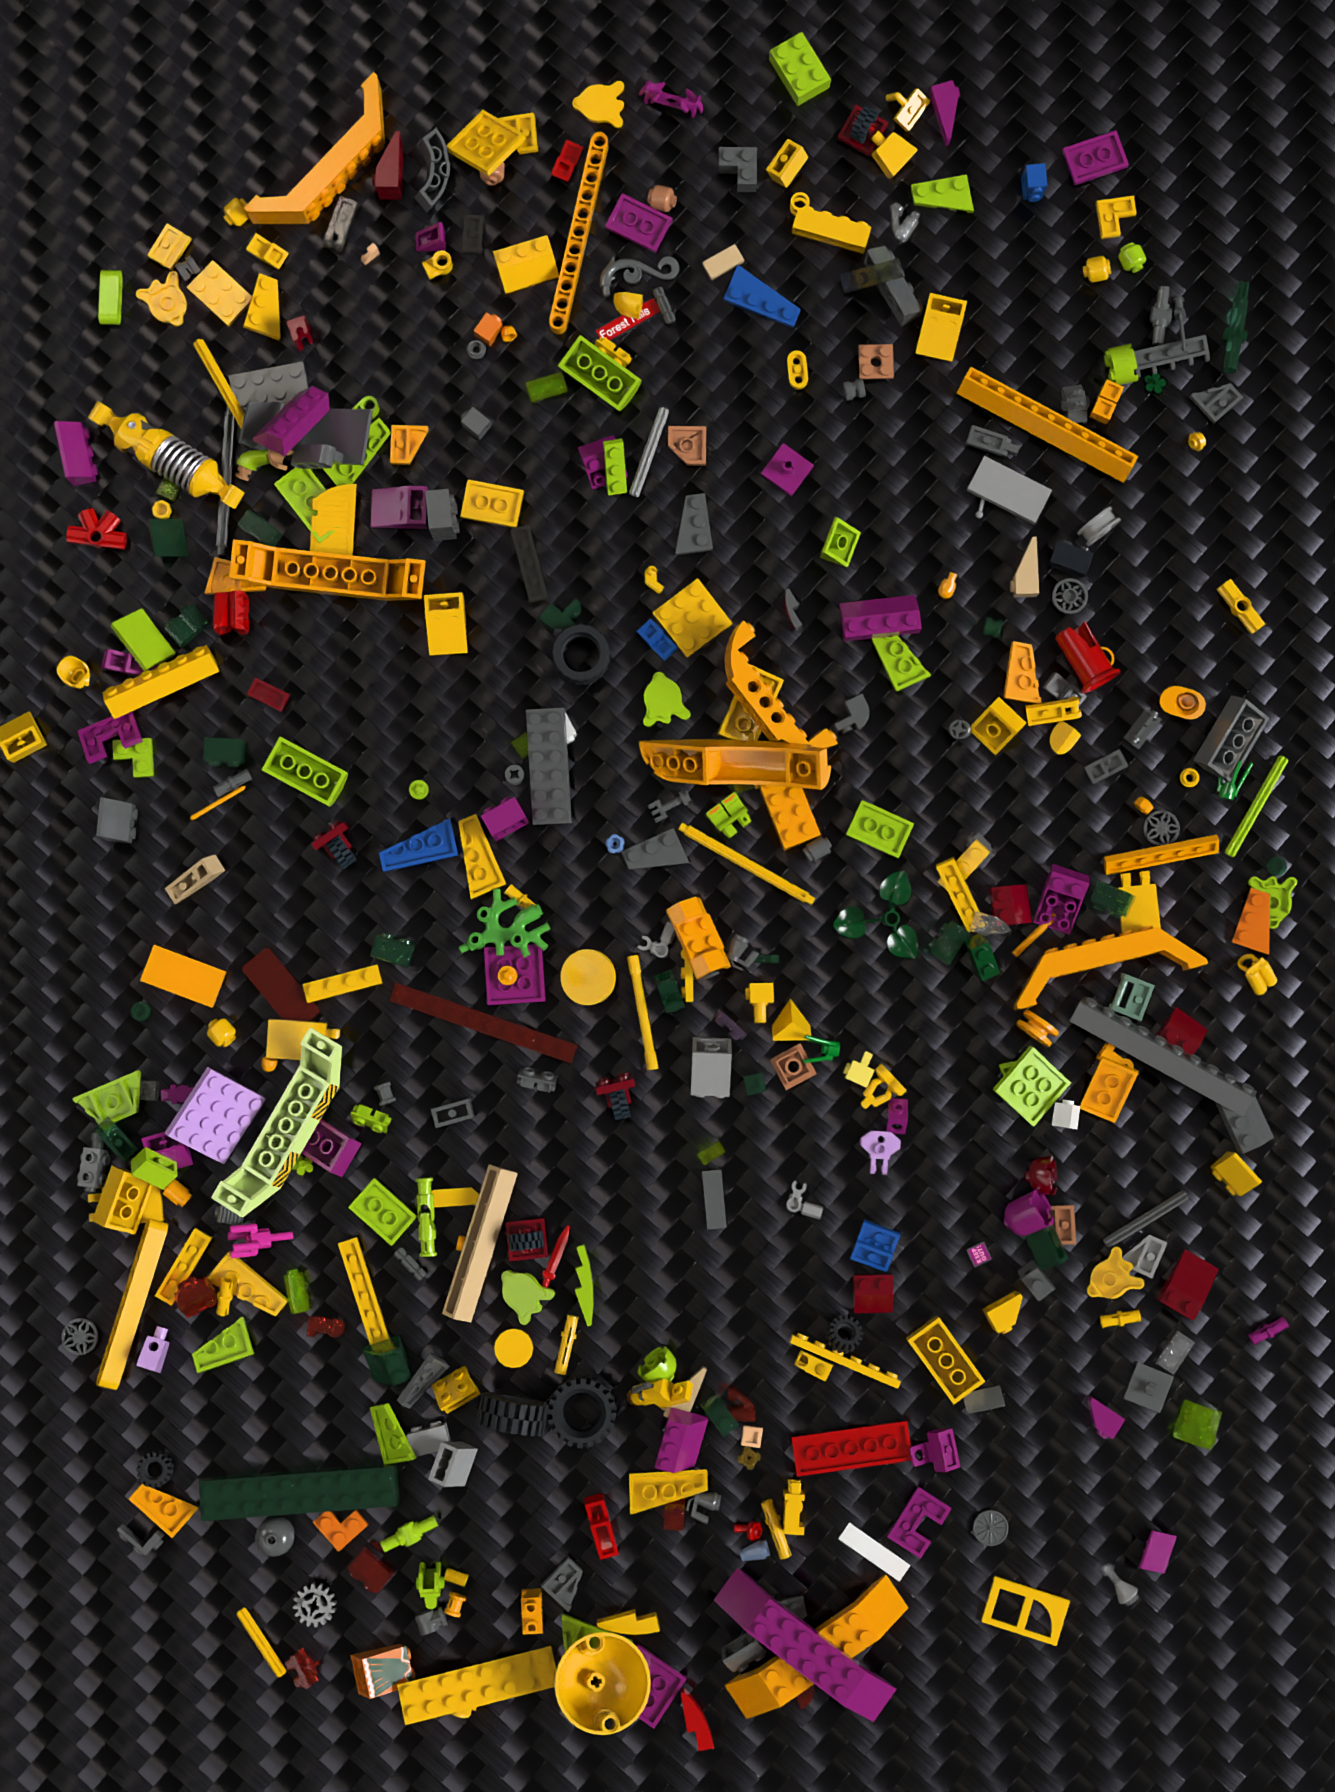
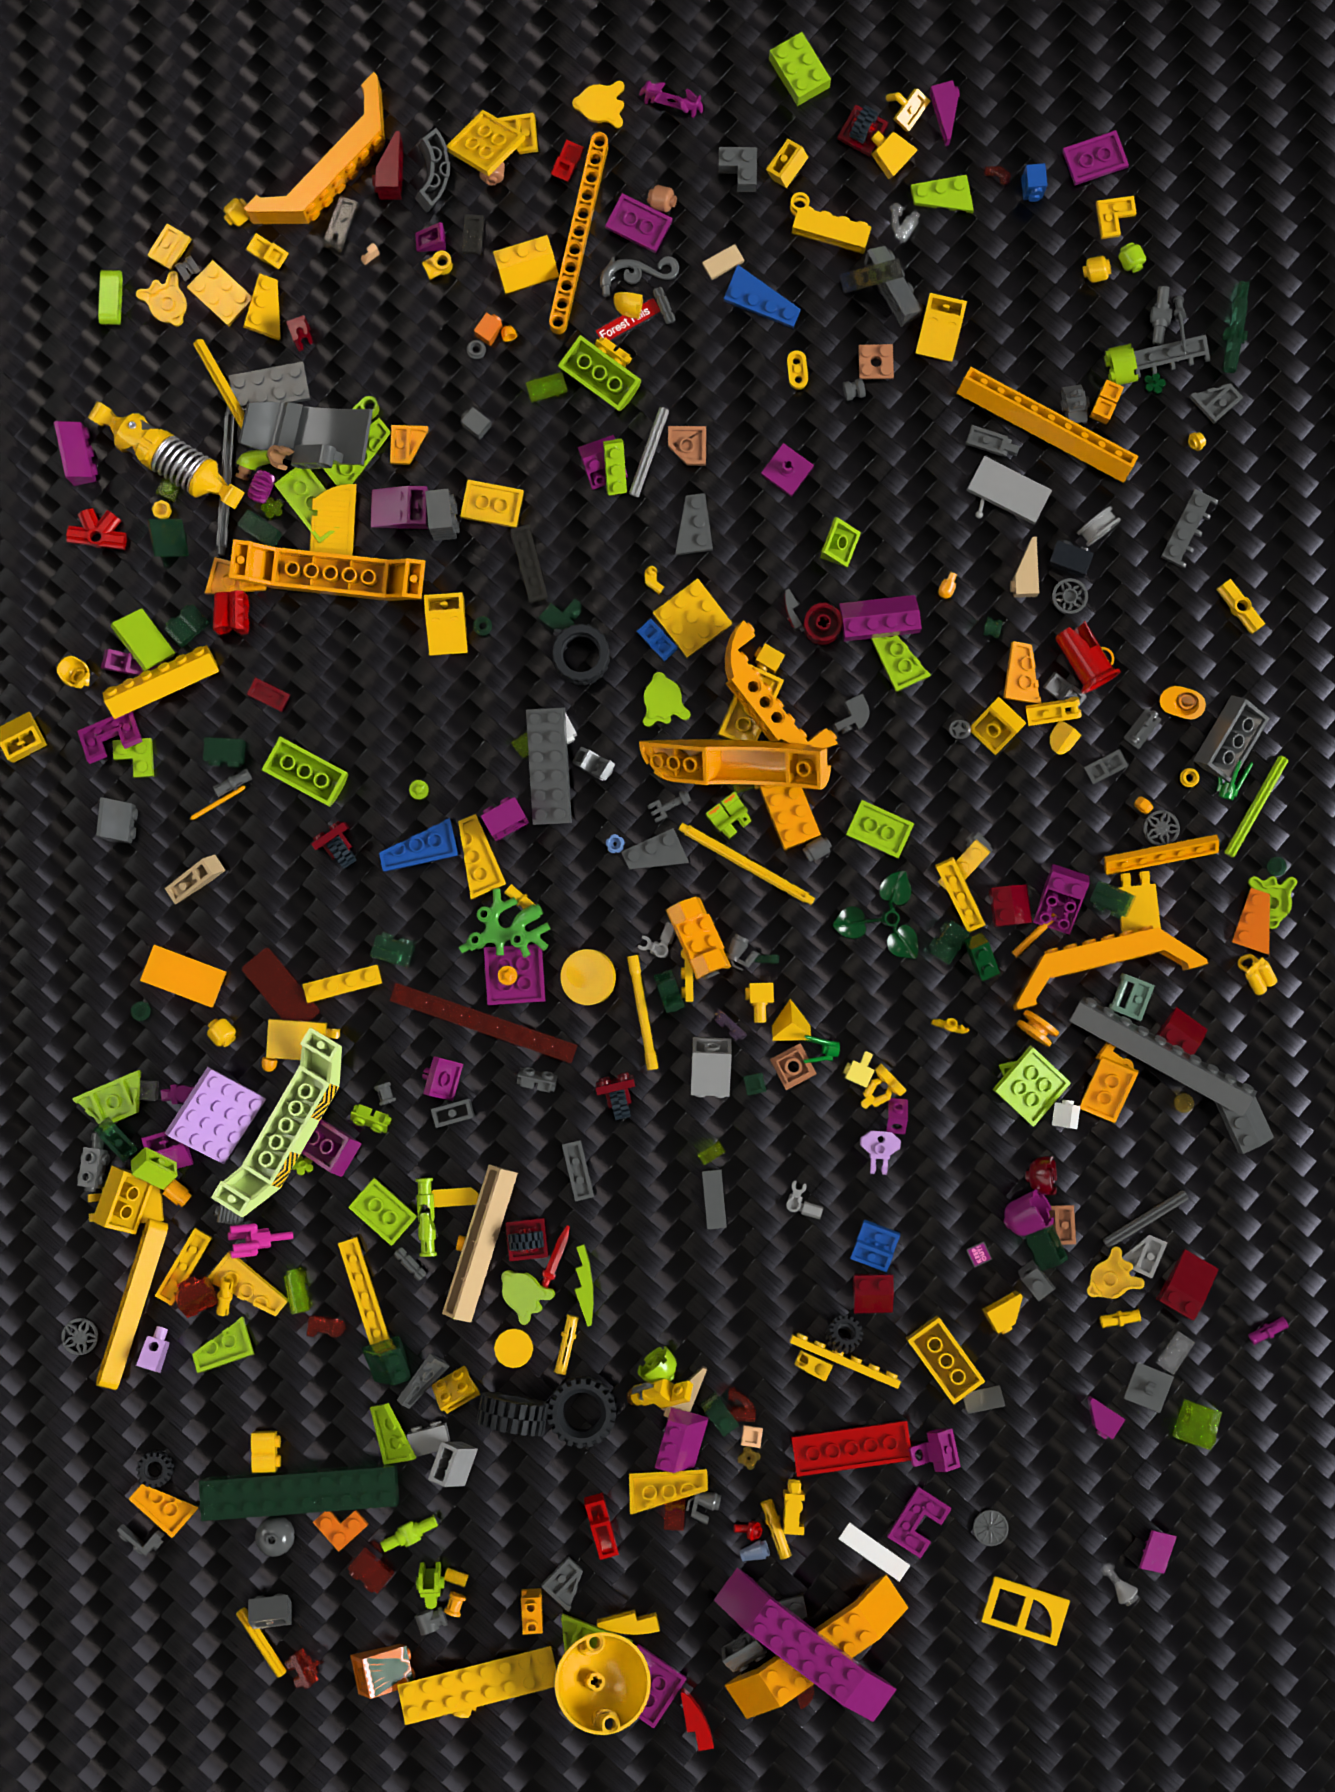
magenta slope [253,386,330,456] -> none
light grey gear [293,1582,336,1627] -> none
dark grey wheel [505,765,525,785] -> none
clear plate [970,911,1011,936] -> none
yellow slope [1211,1151,1262,1197] -> none
none -> magenta gear [248,470,275,504]
none -> dark grey brick [248,1594,292,1629]
none -> yellow brick [251,1431,281,1473]
none -> clear neon green plant [261,497,283,518]
none -> magenta tile [422,1056,463,1101]
none -> clear green plate [473,616,492,636]
none -> dark grey plate [562,1140,594,1201]
none -> dark grey brick [572,747,615,781]
none -> yellow brick [754,643,785,674]
none -> dark red brick [803,603,843,645]
none -> yellow piece [931,1018,969,1034]
none -> clear red arm [985,166,1011,184]
none -> dark grey hinge [1161,489,1218,568]
none -> clear yellow plate [1174,1093,1194,1113]

